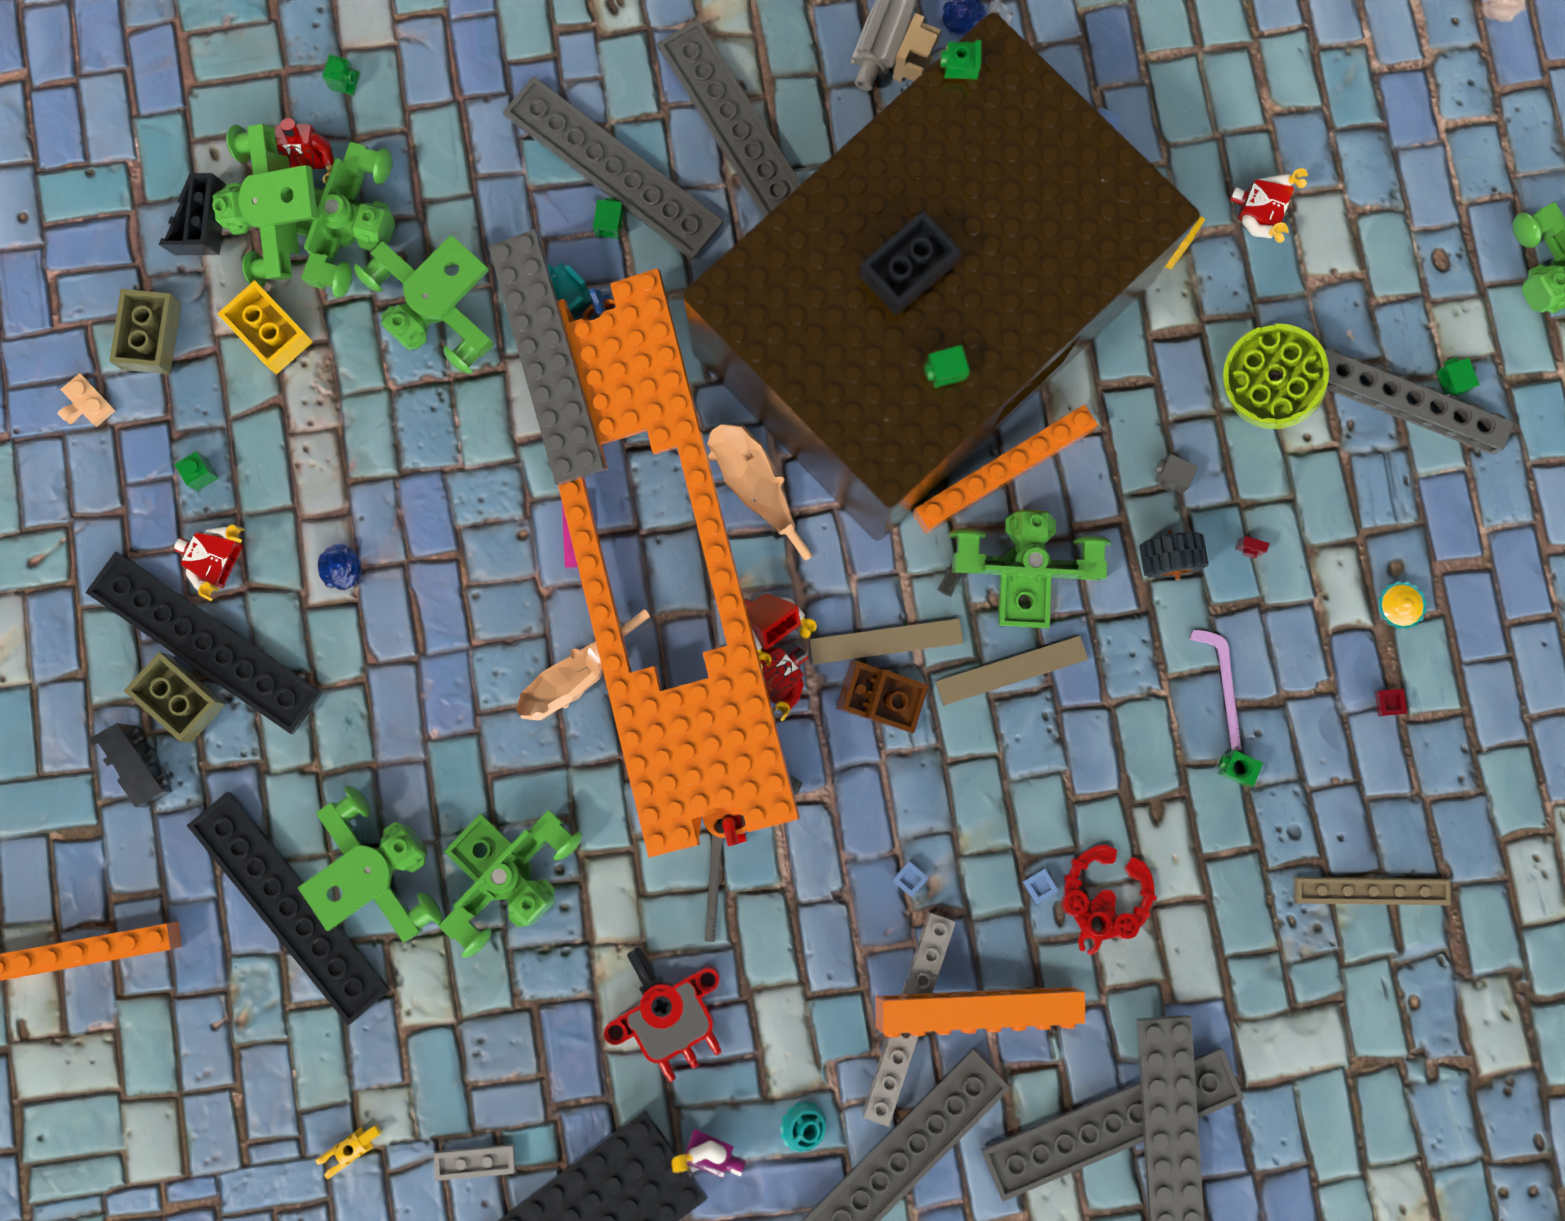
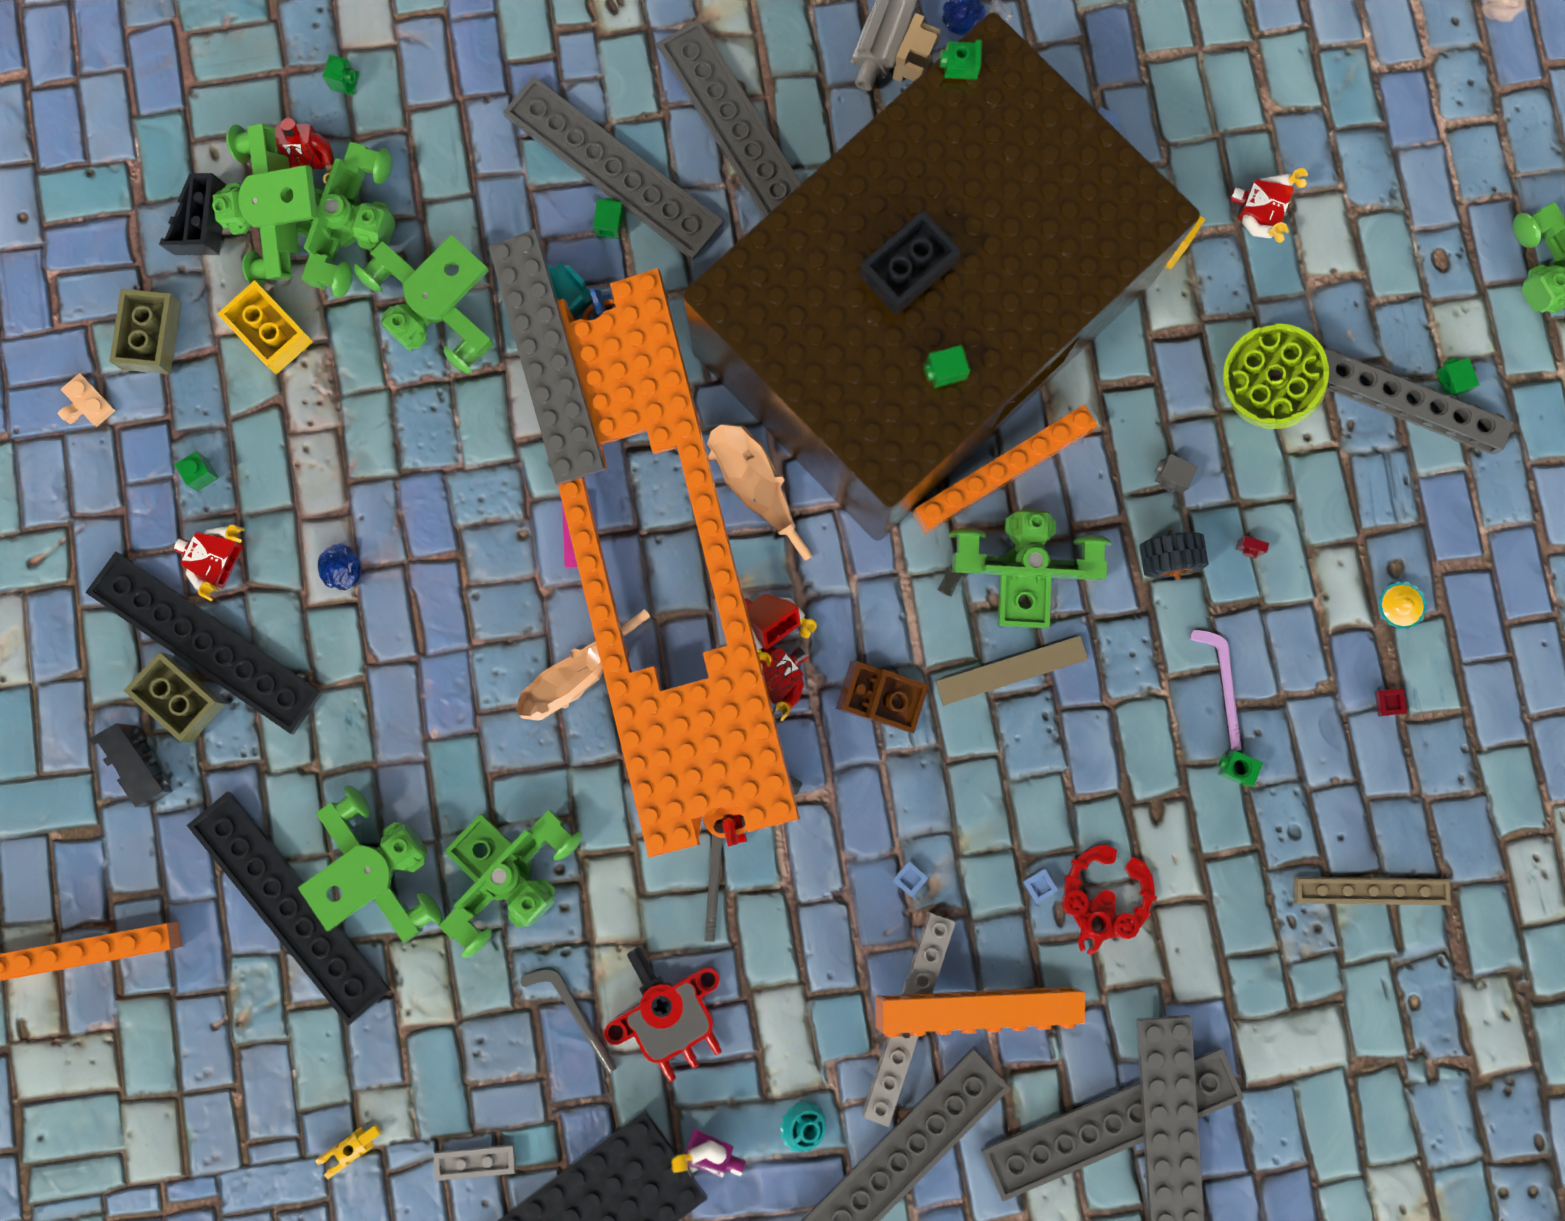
dark tan tile [809,619,963,665] -> none
none -> dark grey piece [520,969,617,1074]

